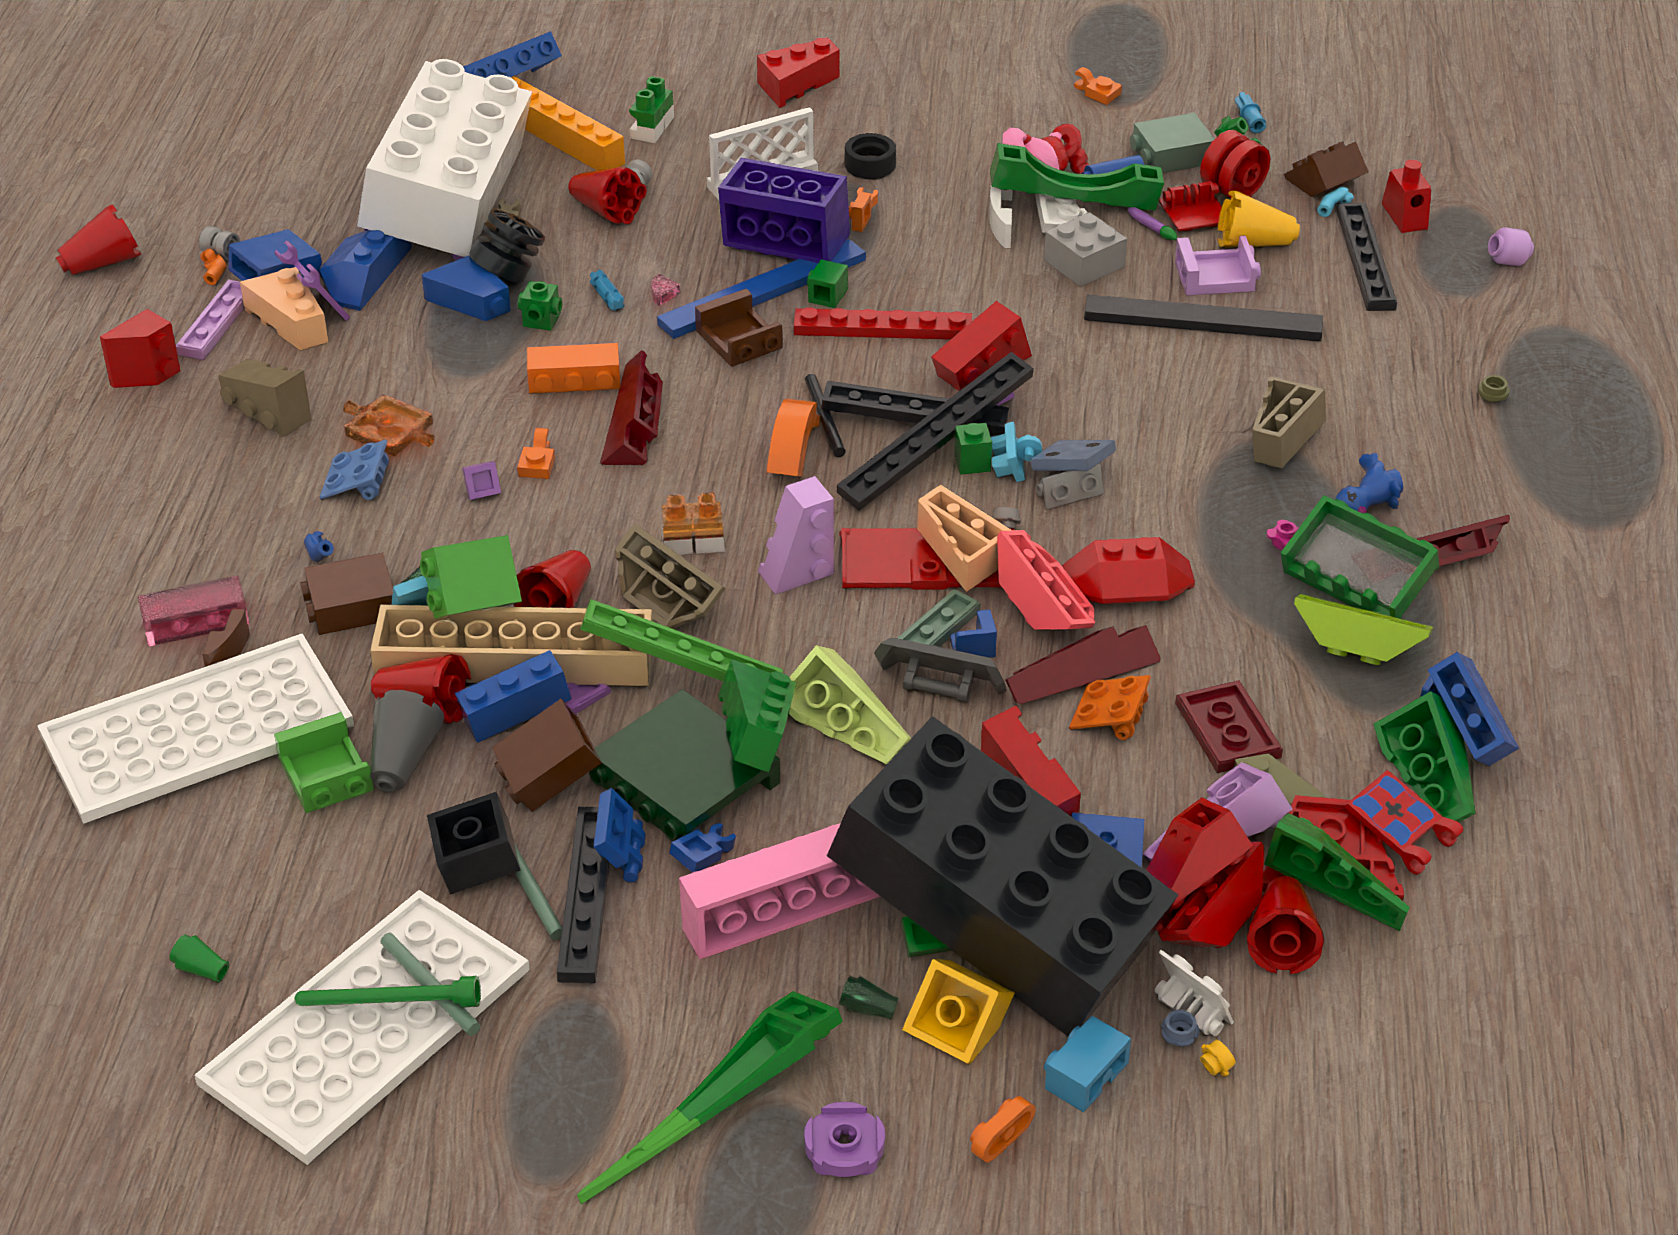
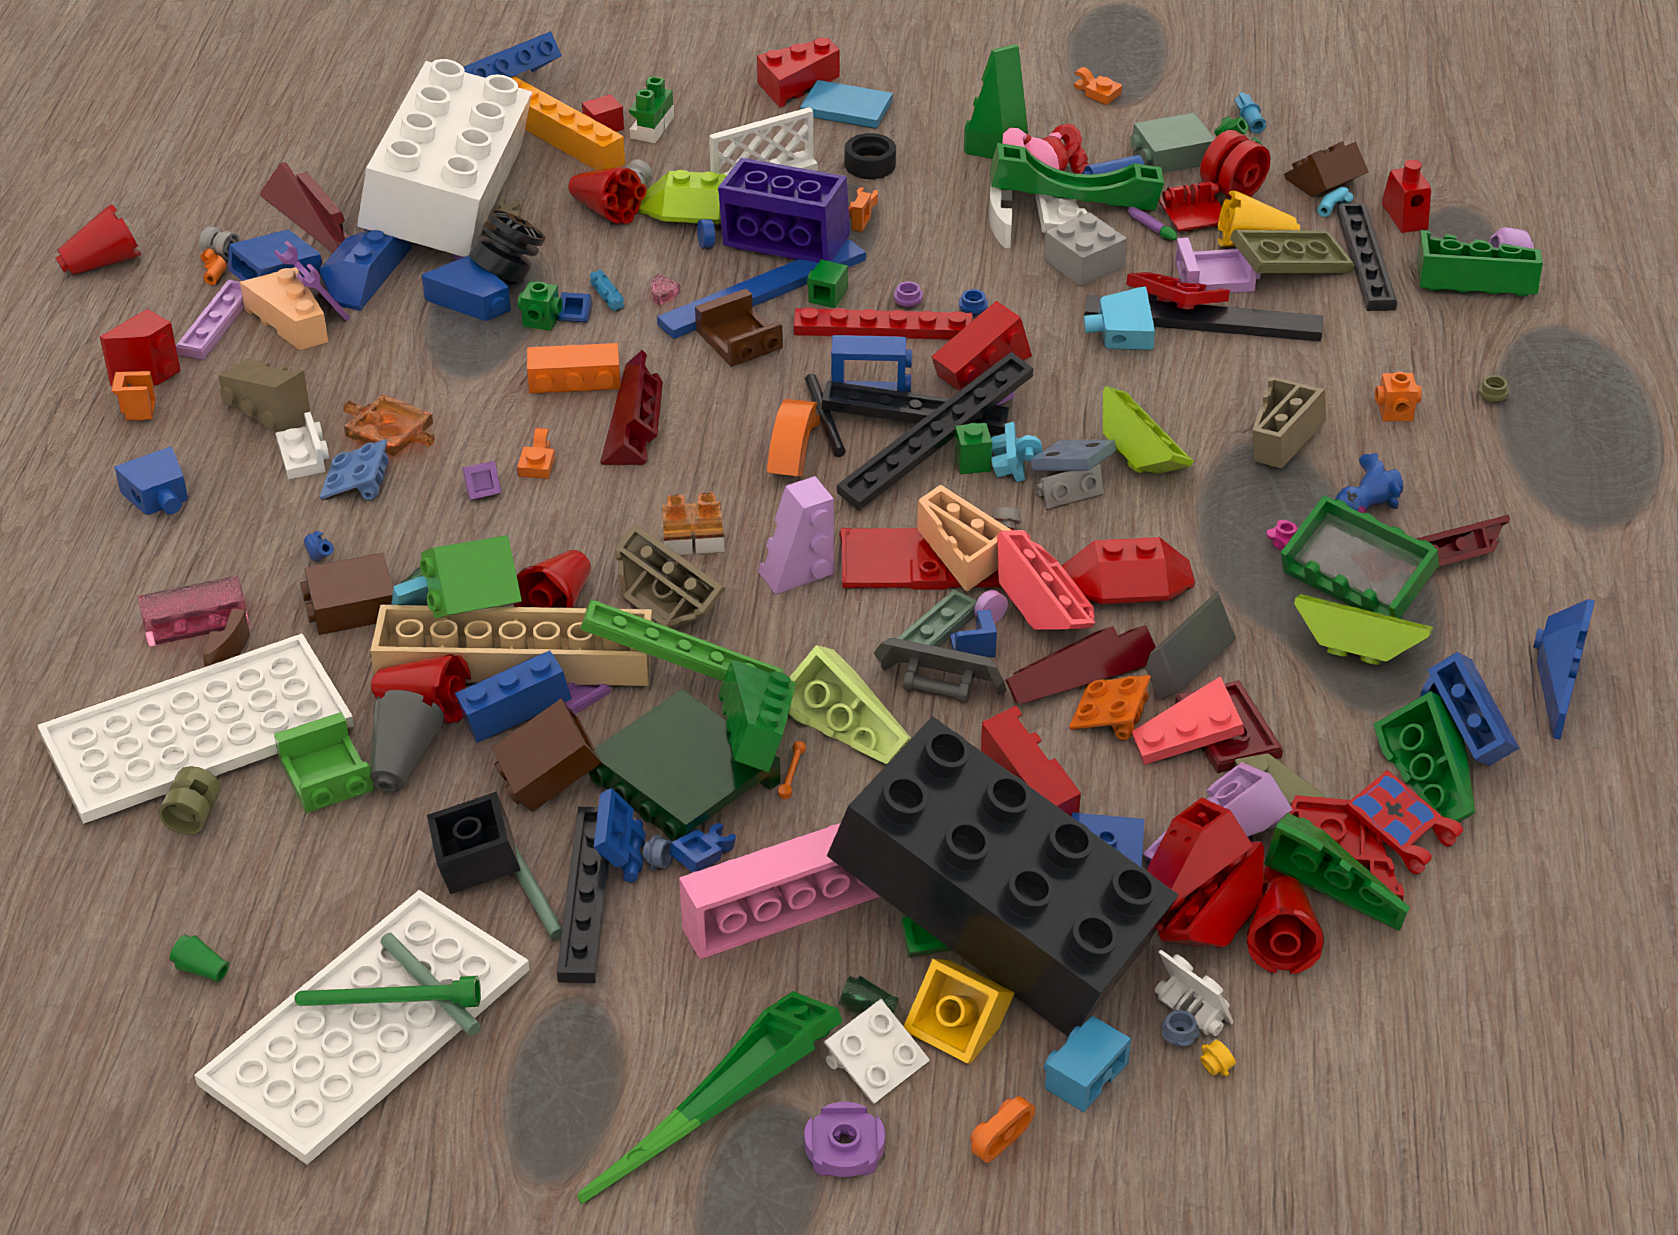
none -> orange window [111,371,156,421]
none -> blue torso [114,446,188,515]
none -> olive wheel [158,766,221,835]
none -> dark red wedge [260,162,349,253]
none -> white bracket [275,412,329,480]
none -> blue slope [558,292,593,323]
none -> red brick [582,94,624,132]
none -> lime wedge [639,170,727,224]
none -> sand blue plate [643,835,673,871]
none -> blue tile [697,219,715,248]
none -> orange hinge [778,741,806,799]
none -> dark azure tile [800,80,893,128]
none -> white hinge [824,999,930,1104]
none -> blue window [831,335,912,392]
none -> medium lavender plate [894,281,923,308]
none -> blue plate [959,289,988,315]
none -> green wedge [964,44,1028,159]
none -> lavender tile [974,590,1008,623]
none -> medium azure torso [1083,287,1155,350]
none -> lime wedge [1103,386,1194,474]
none -> red wing [1126,272,1230,309]
none -> coral wing [1132,676,1245,765]
none -> dark grey piece [1146,591,1236,699]
none -> olive tile [1230,230,1355,273]
none -> orange brick [1375,372,1422,421]
none -> green wedge [1417,230,1543,296]
none -> blue wedge [1533,599,1595,740]

